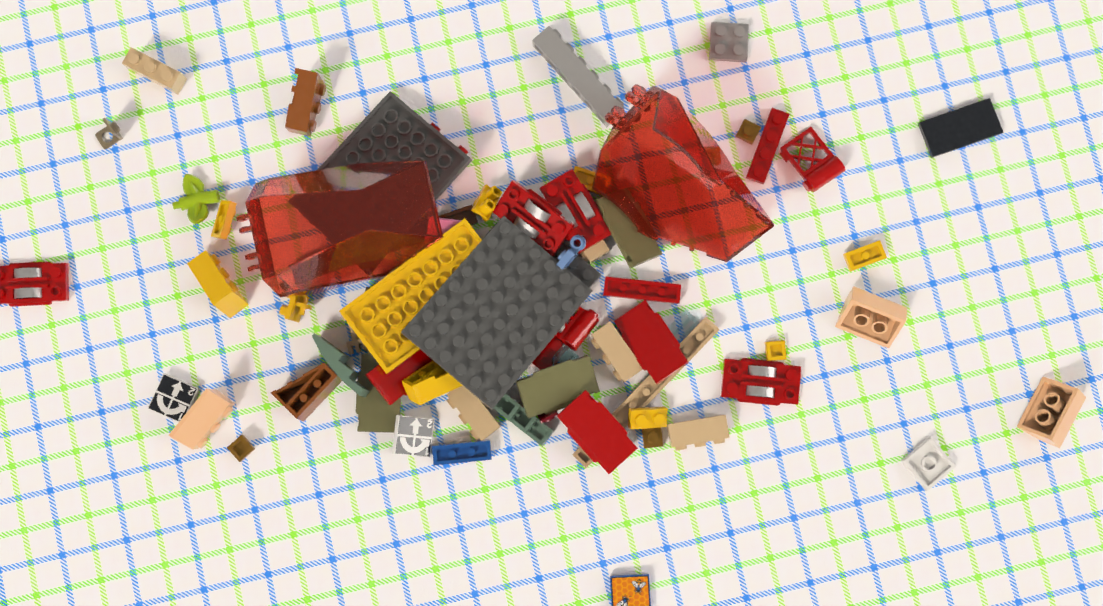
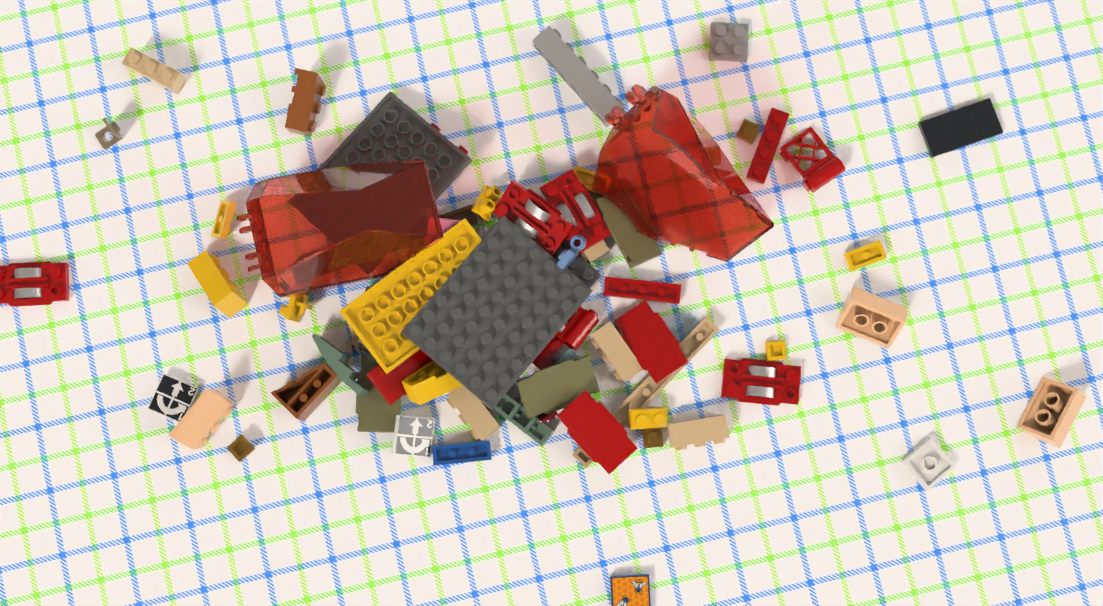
lime plant [172,174,220,224] -> none

